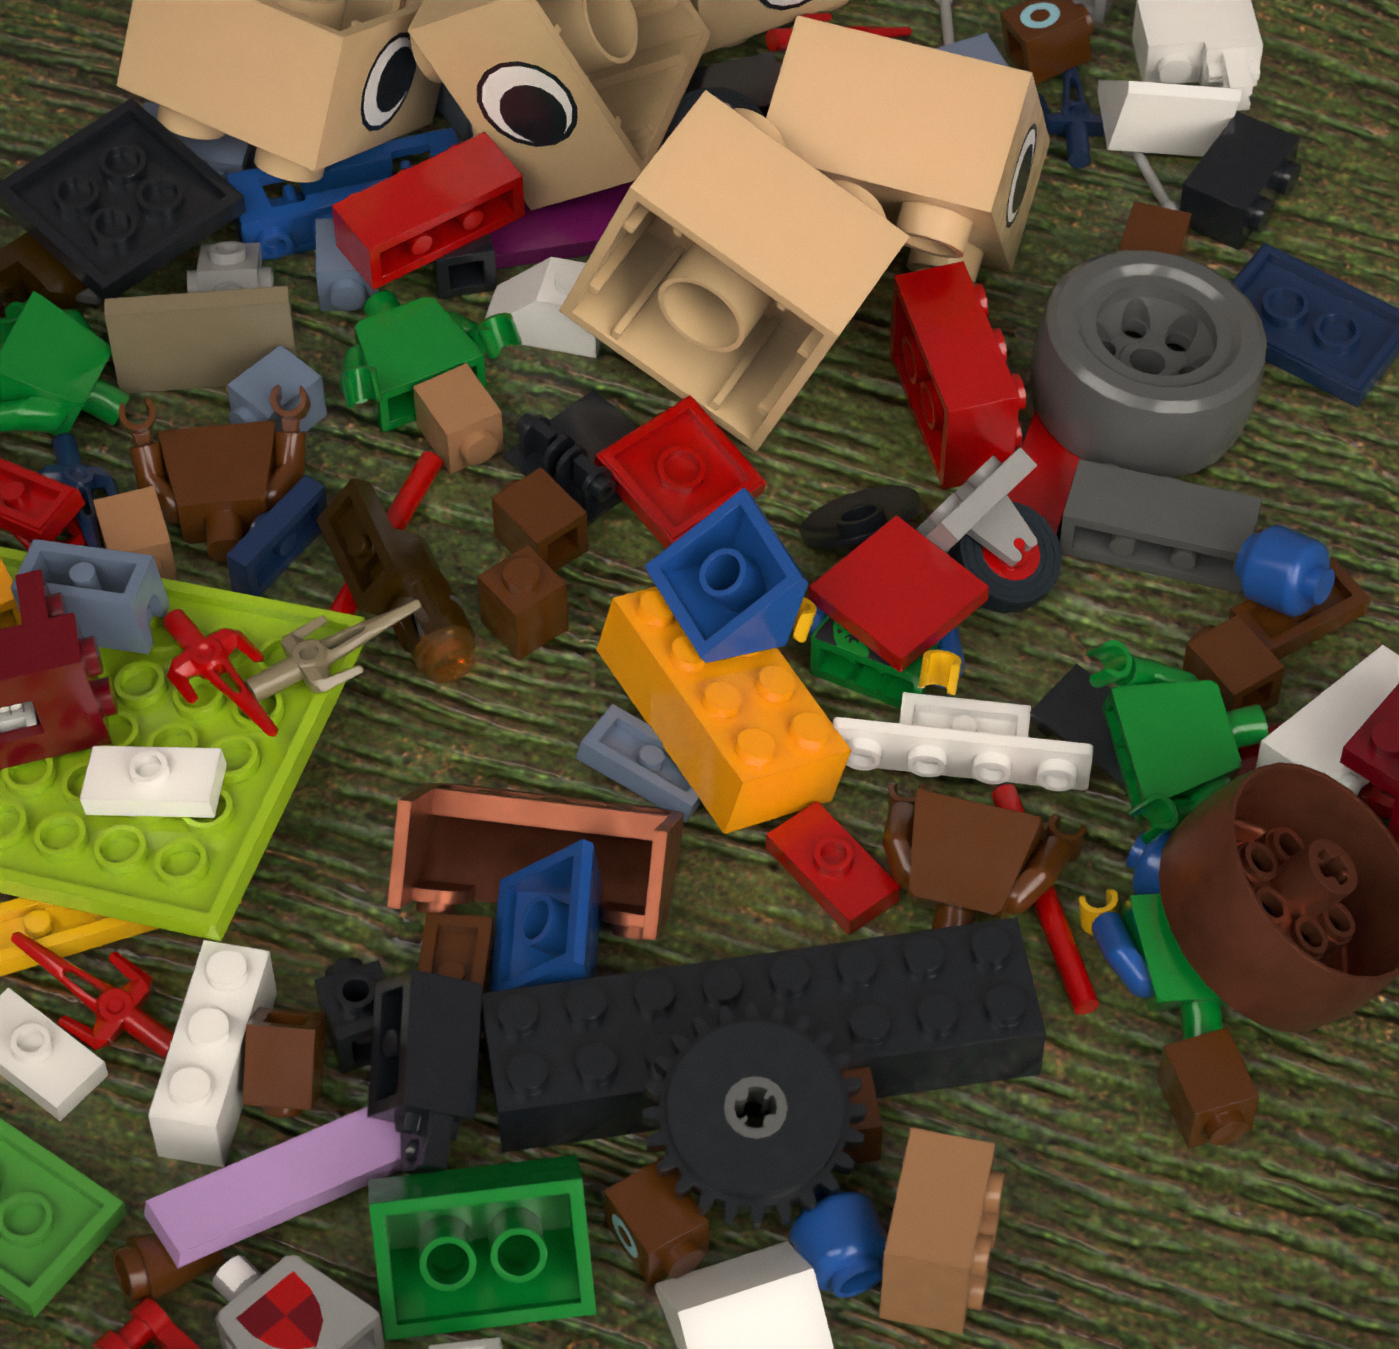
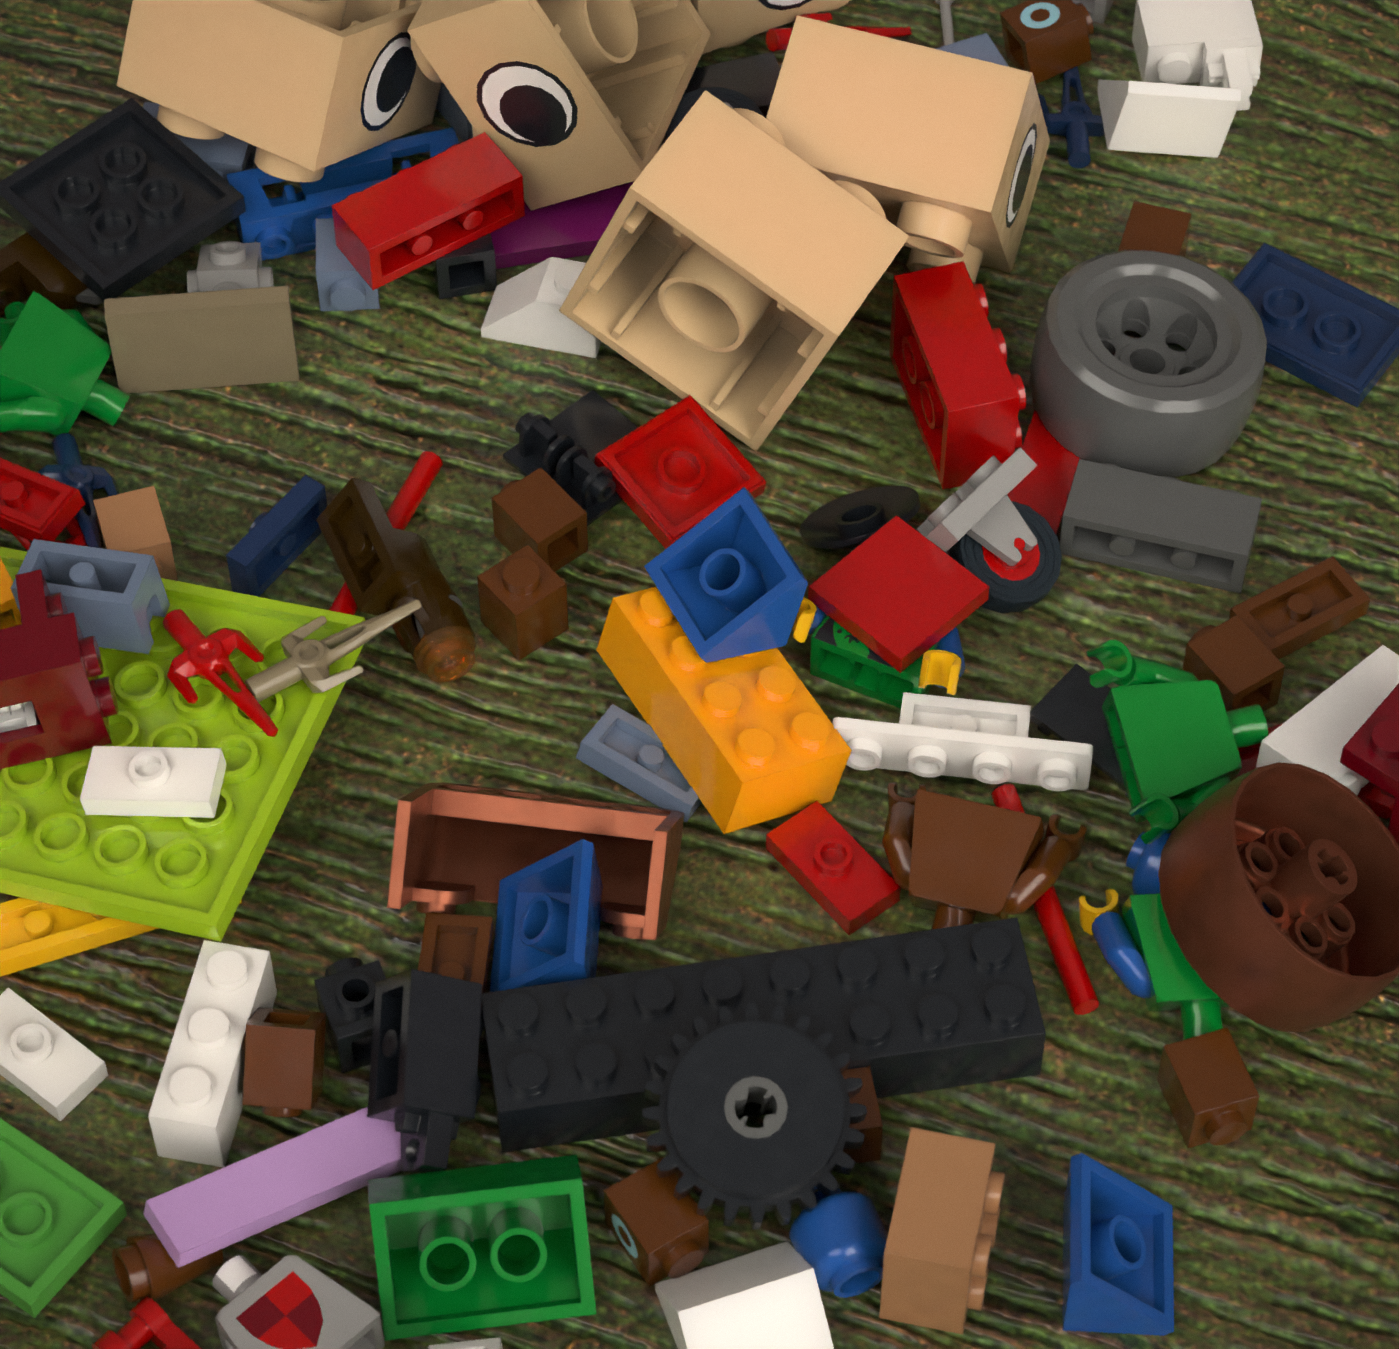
red piece [11,932,174,1060] -> none
reddish brown torso [119,384,311,562] -> none
sand blue brick [227,345,327,432] -> none
green torso [339,291,522,433] -> none
medium nougat brick [413,363,504,474] -> none
light grey hinge [1121,151,1180,211] -> none
black brick [1179,111,1301,250] -> none
blue head [1235,525,1335,617] -> none
none -> blue slope [1063,1153,1174,1336]

